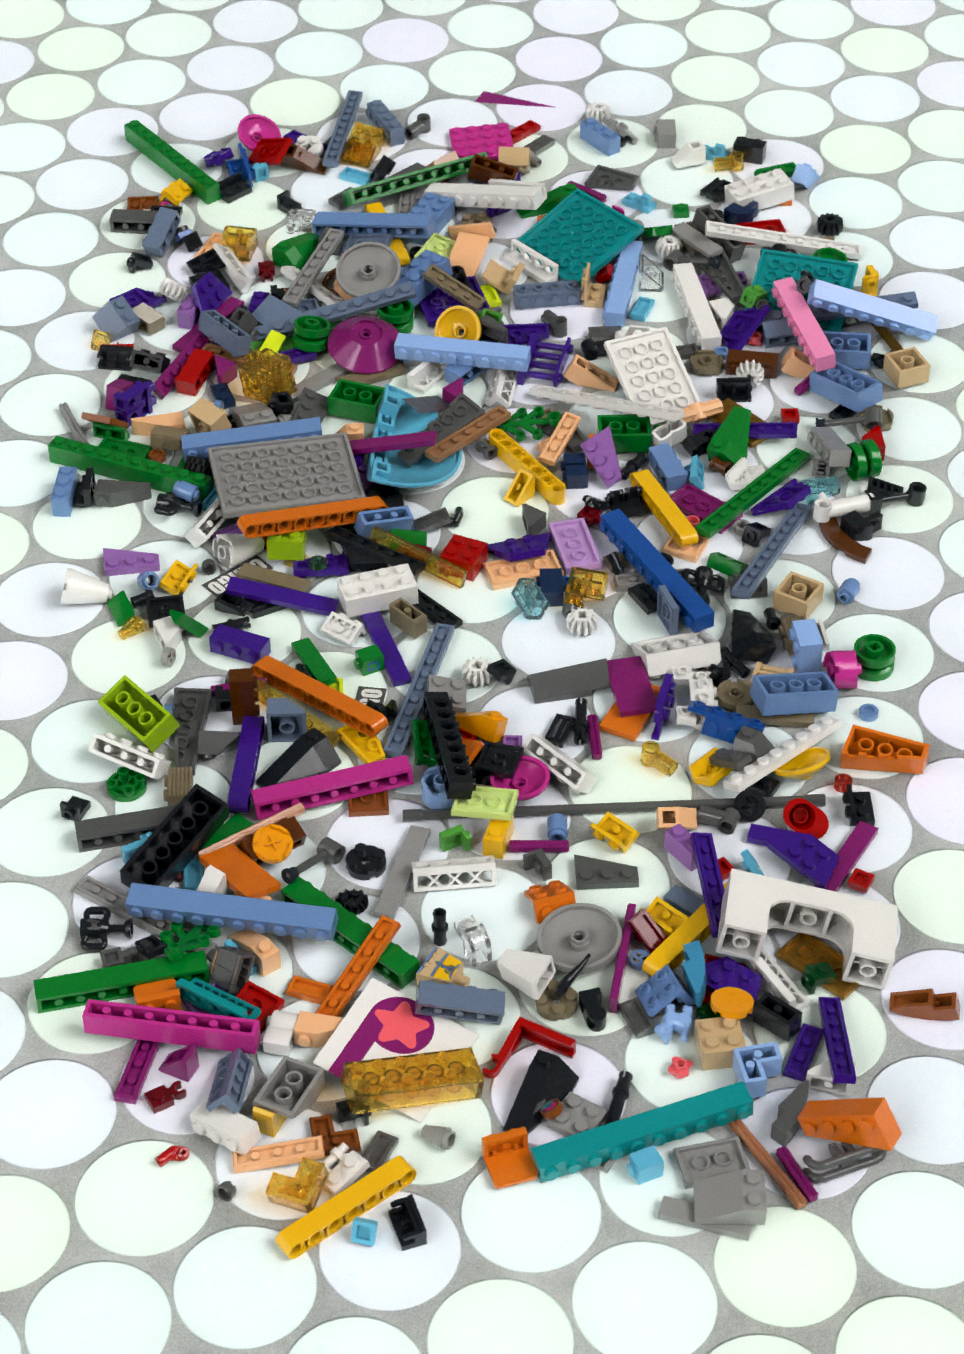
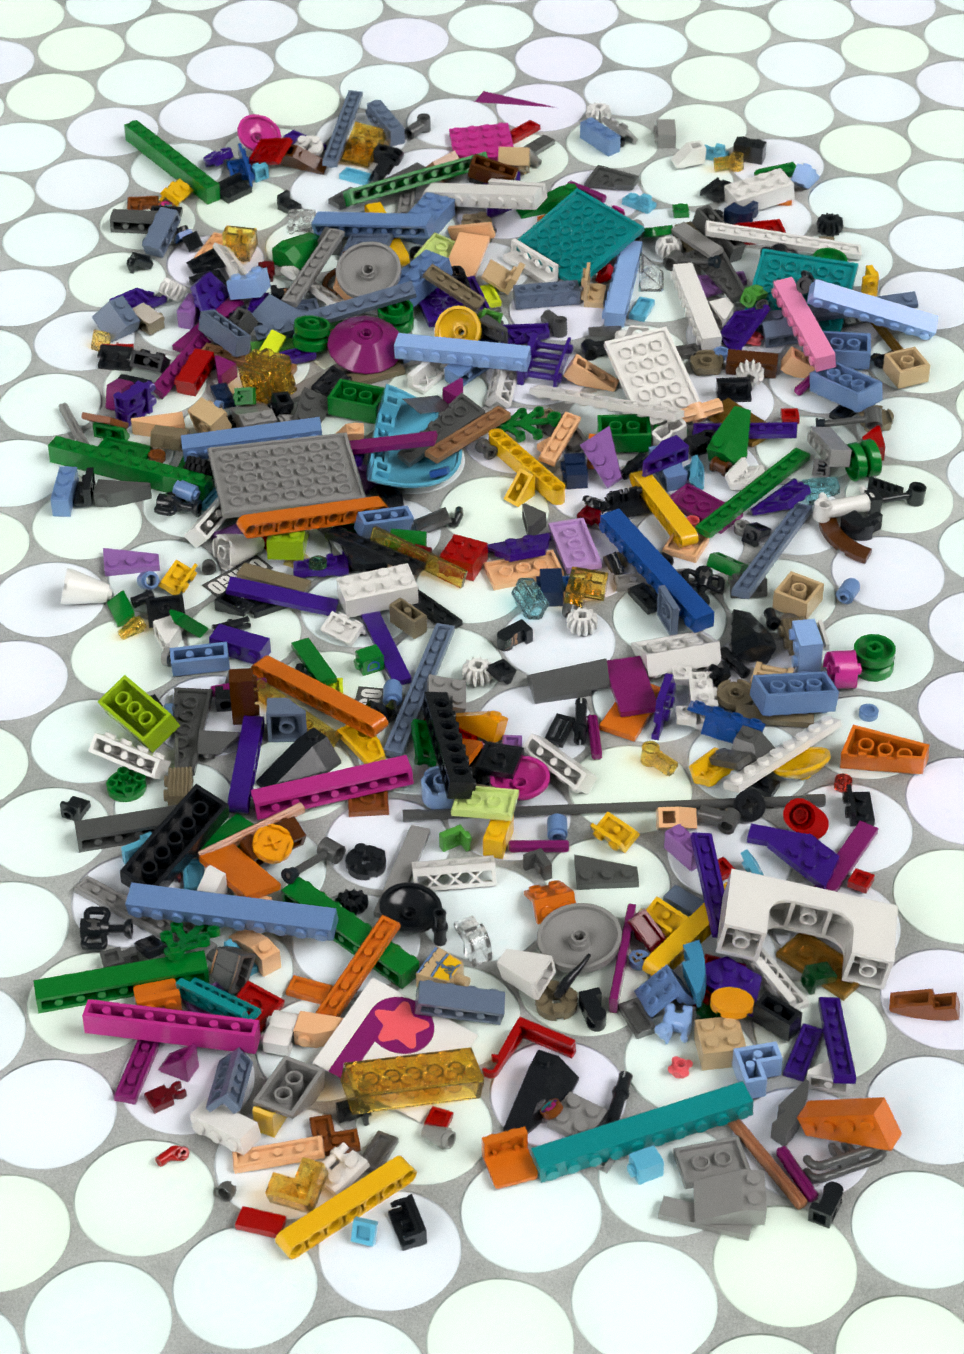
none -> medium blue brick [170,642,230,677]
none -> light blue brick [226,266,271,300]
none -> green bracket [233,387,256,406]
none -> red tile [235,1206,287,1238]
none -> black plate [311,365,352,397]
none -> black leg [373,143,404,166]
none -> black dish [379,882,442,934]
none -> medium blue brick [383,679,402,706]
none -> red tile [424,1106,454,1127]
none -> blue tile [429,466,450,478]
none -> black leg [497,619,533,651]
none -> dark purple slope [642,435,689,477]
none -> black leg [808,1182,844,1229]

